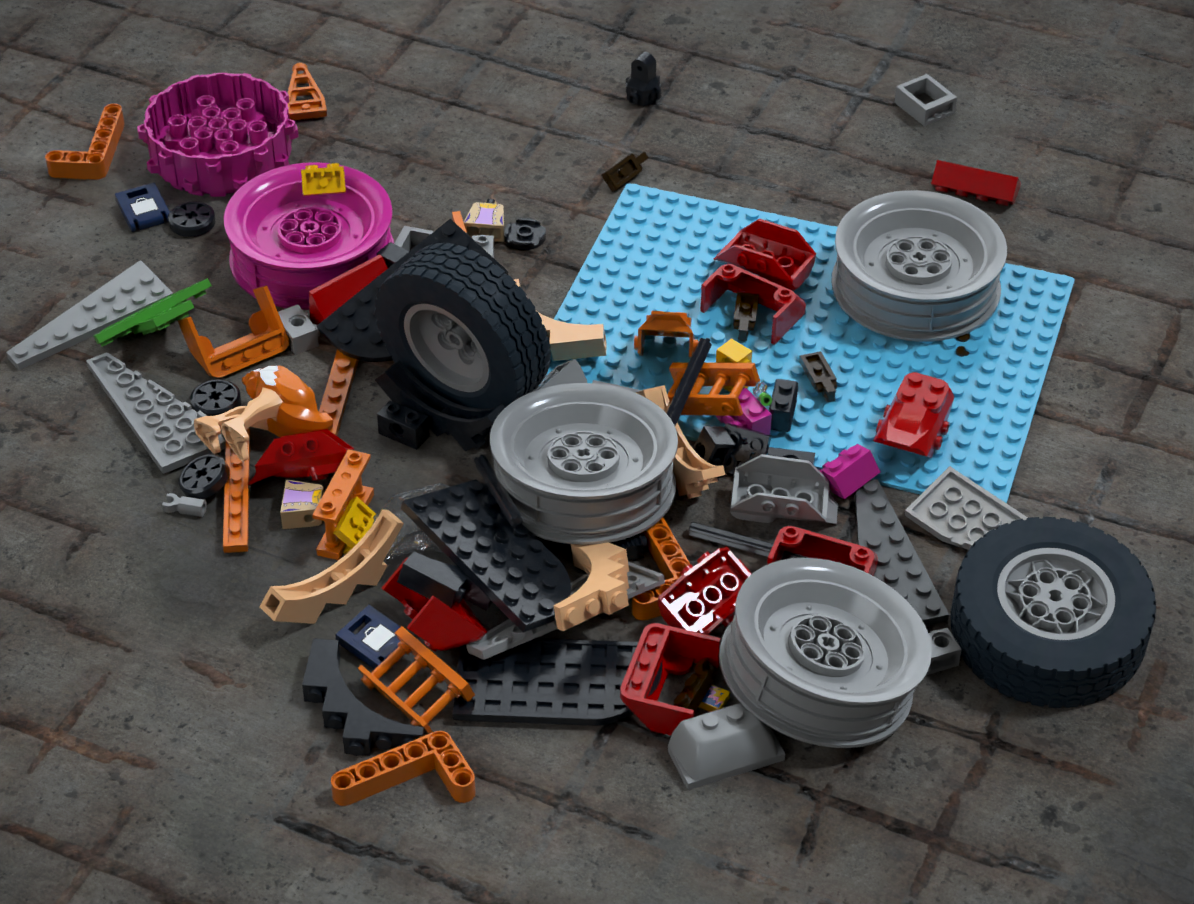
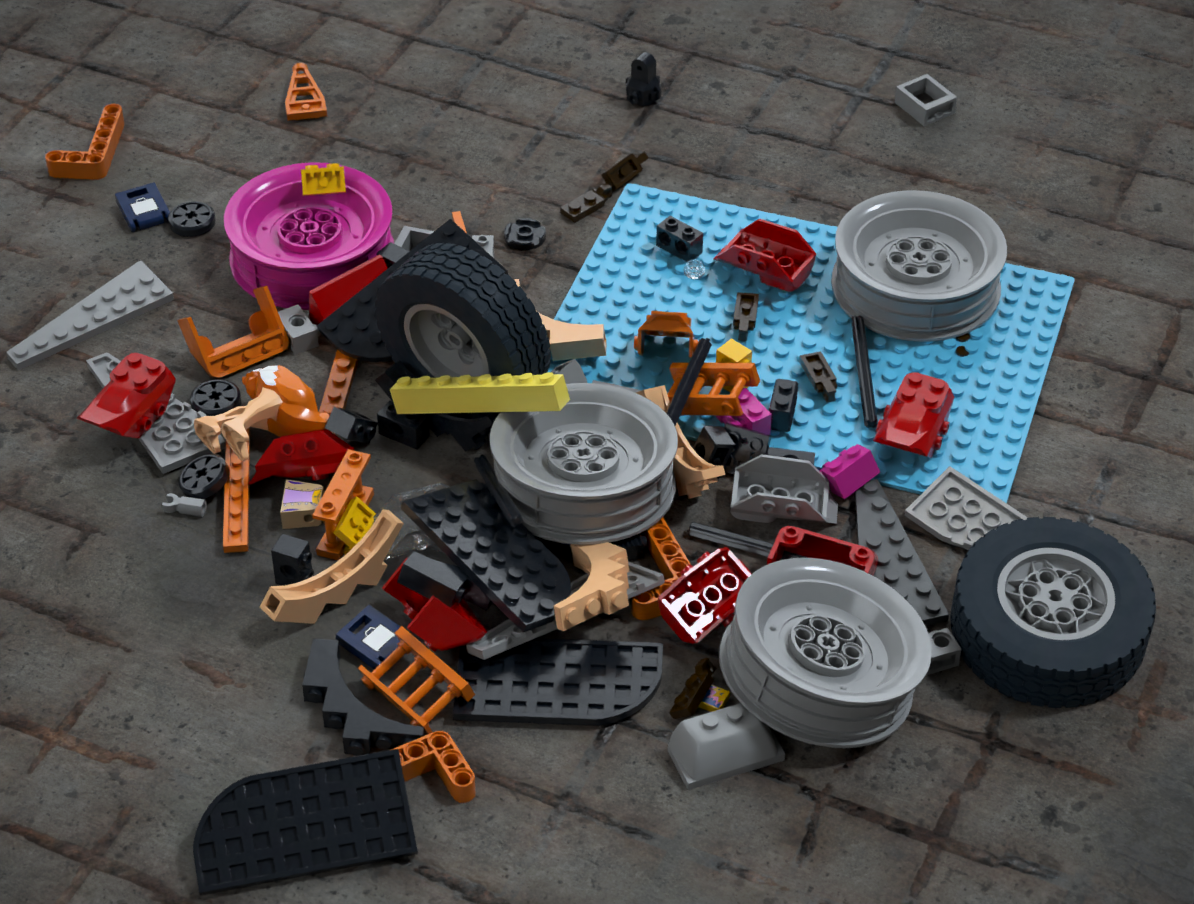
bright green plate [93,278,212,347] -> none
dark pink wheel [137,73,299,197] -> none
tan torso [464,199,504,242] -> none
red windscreen [620,623,721,736] -> none
red windscreen [700,264,806,345] -> none
arm [753,381,772,406] -> none
red slope [931,160,1021,206] -> none
none -> red slope [77,353,176,438]
none -> black plate [193,749,418,896]
none -> black brick [271,534,314,586]
none -> black brick [325,407,378,444]
none -> light yellow brick [390,372,570,414]
none -> dark brown hinge [560,183,612,223]
none -> black brick [656,216,703,263]
none -> clear plate [684,260,705,279]
none -> black axle [851,315,877,428]

